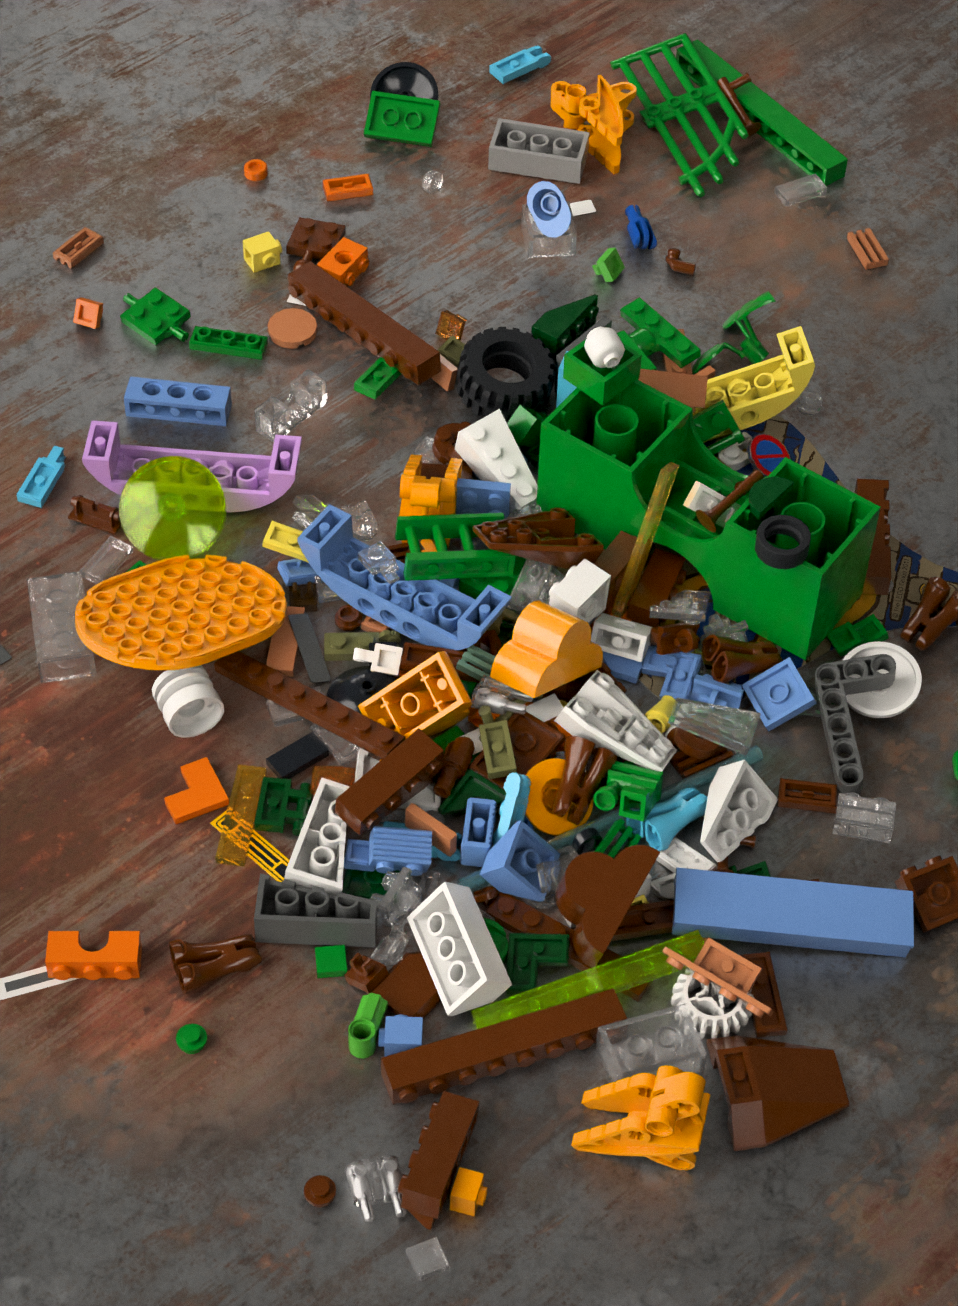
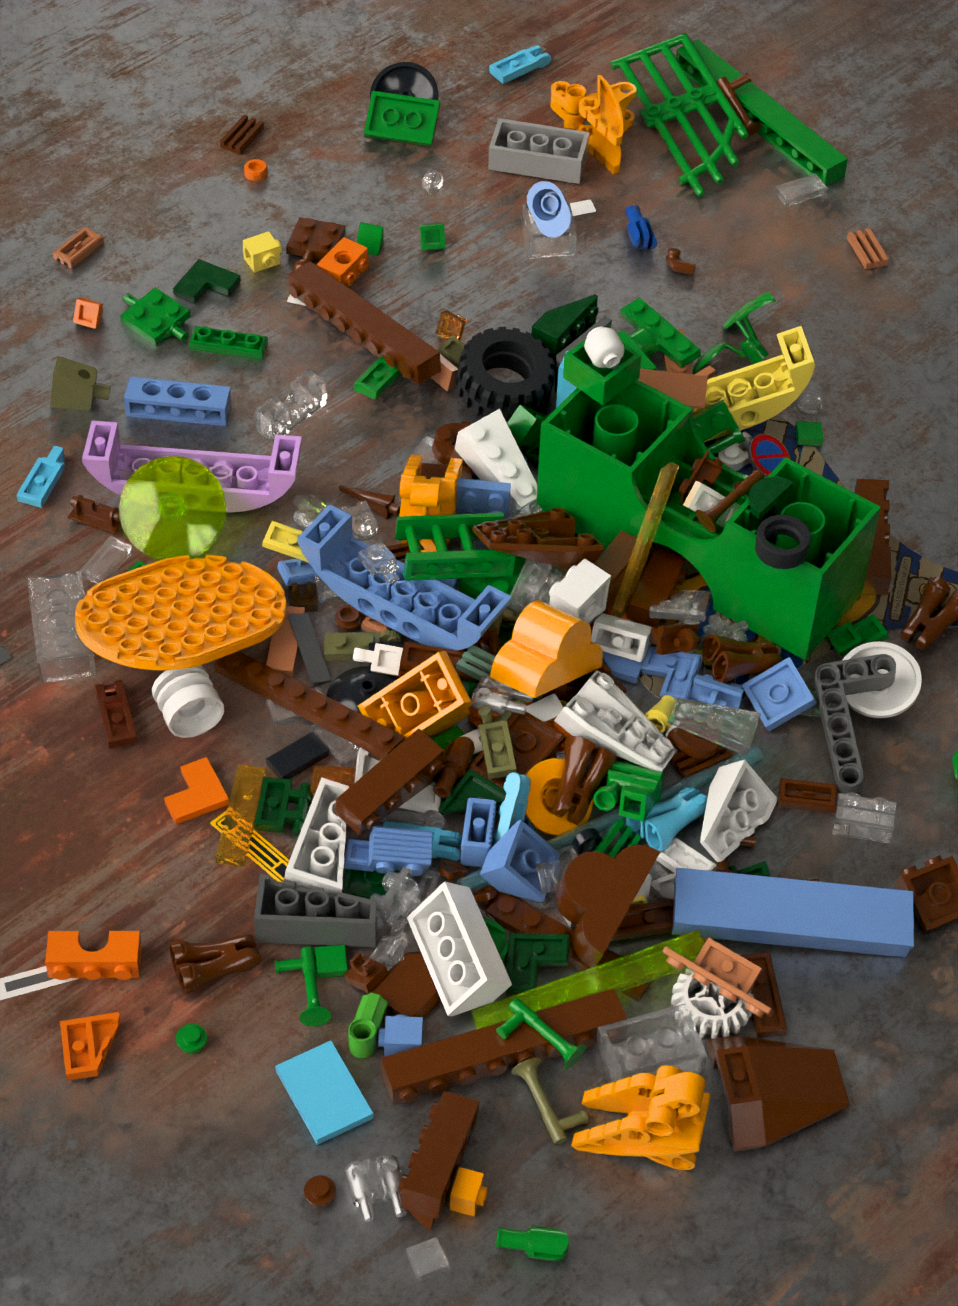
nougat tile [268,308,317,349] -> none
orange tile [323,174,373,202] -> none
nougat tile [405,803,457,857] -> none
bright green tile [592,248,625,282] -> none
none -> olive torso [50,356,111,411]
none -> orange wing [60,1012,121,1081]
none -> copper plate [95,679,137,749]
none -> dark green tile [173,259,241,302]
none -> reddish brown tile [220,115,264,154]
none -> green piece [275,946,331,1027]
none -> medium azure tile [275,1041,373,1145]
none -> reddish brown piece [339,485,401,519]
none -> green slope [357,222,384,256]
none -> green tile [419,223,446,250]
none -> reddish brown piece [438,859,468,881]
none -> green piece [496,997,587,1070]
none -> green arm [496,1225,569,1261]
none -> olive piece [511,1058,589,1145]
none -> reddish brown hinge [678,450,723,506]
none -> green tile [795,421,824,446]

